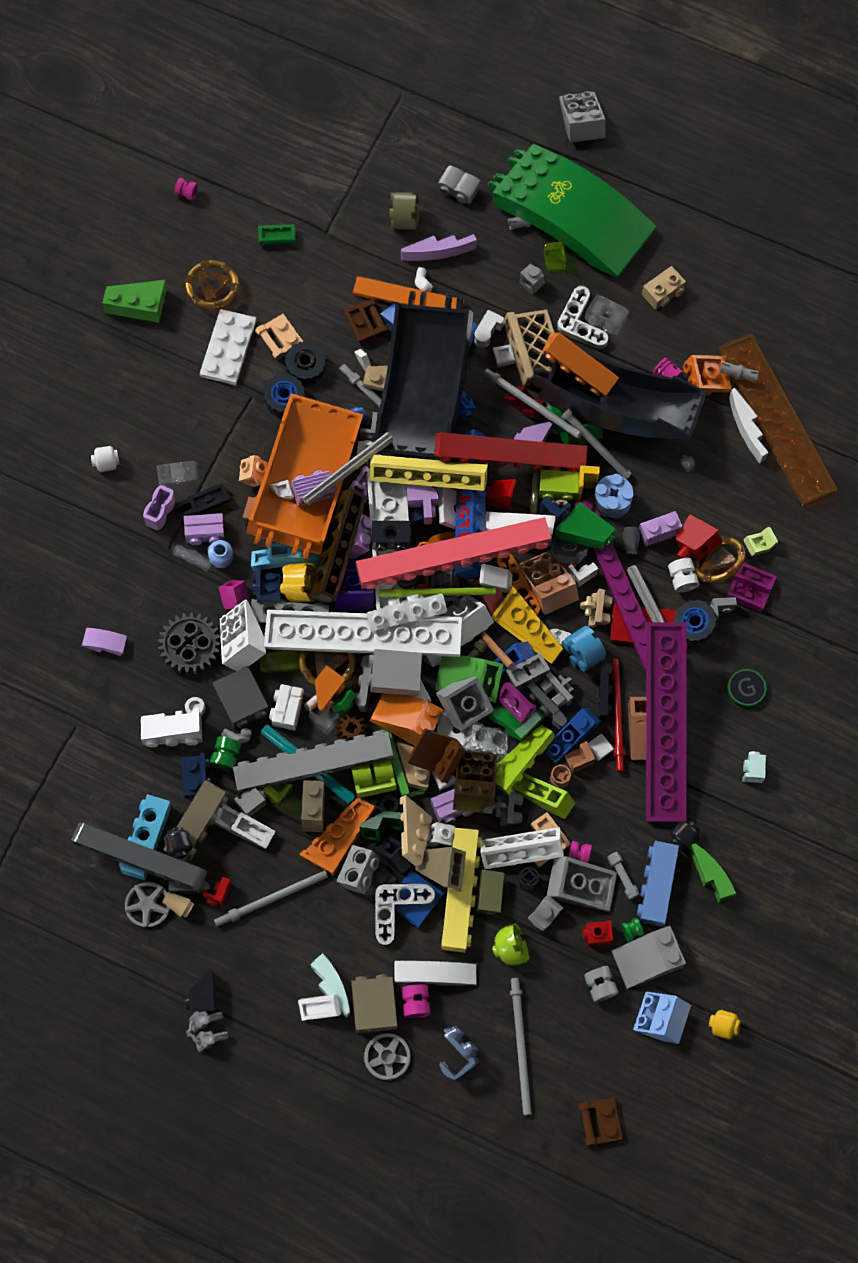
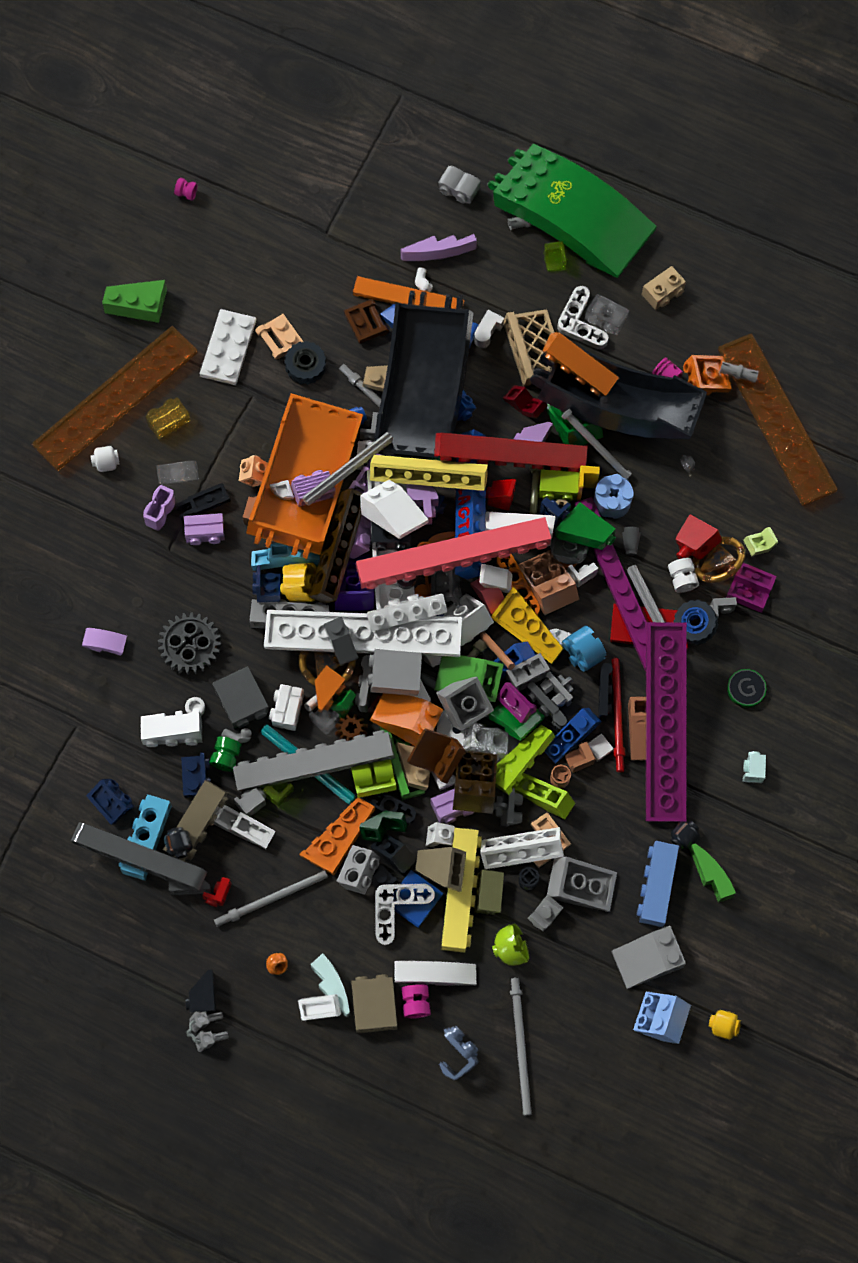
light grey wheel [125,882,170,927] -> none
tan cone [162,892,194,917] -> none
clear pin [173,544,211,571] -> none
piece [185,260,239,309] -> none
light blue head [208,540,234,568] -> none
dark pink panel [219,580,250,609] -> none
white slope [220,599,266,671] -> none
green plate [258,224,296,245] -> none
clear neon green plate [259,650,300,674] -> none
black wheel [263,374,305,417] -> none
dark tan brick [301,780,325,832] -> none
white tile [355,349,372,371] -> none
light grey wheel [364,1033,411,1080] -> none
lime bar [379,587,496,599] -> none
olive brick [389,192,419,230] -> none
tan wing [400,795,433,866] -> none
white tile [438,487,456,529] -> none
light grey bar [484,369,582,439] -> none
white tile [493,344,516,367] -> none
light grey brick [519,264,545,295] -> none
light grey slope [559,92,605,143] -> none
dark pink wheel [568,840,592,863] -> none
reddish brown plate [578,1098,622,1146] -> none
tan hips [580,589,612,628] -> none
red brick [582,920,613,946] -> none
light grey wheel [584,966,619,1003] -> none
light grey bar [607,852,640,900] -> none
green wheel [621,918,644,943] -> none
lavender brick [639,511,682,547] -> none
white slope [729,388,768,464] -> none
none -> clear orange plate [32,326,198,471]
none -> dark blue bracket [86,778,135,825]
none -> clear yellow brick [145,397,190,439]
none -> orange piece [266,953,288,975]
none -> dark grey slope [324,616,359,666]
none -> white slope [360,480,429,539]

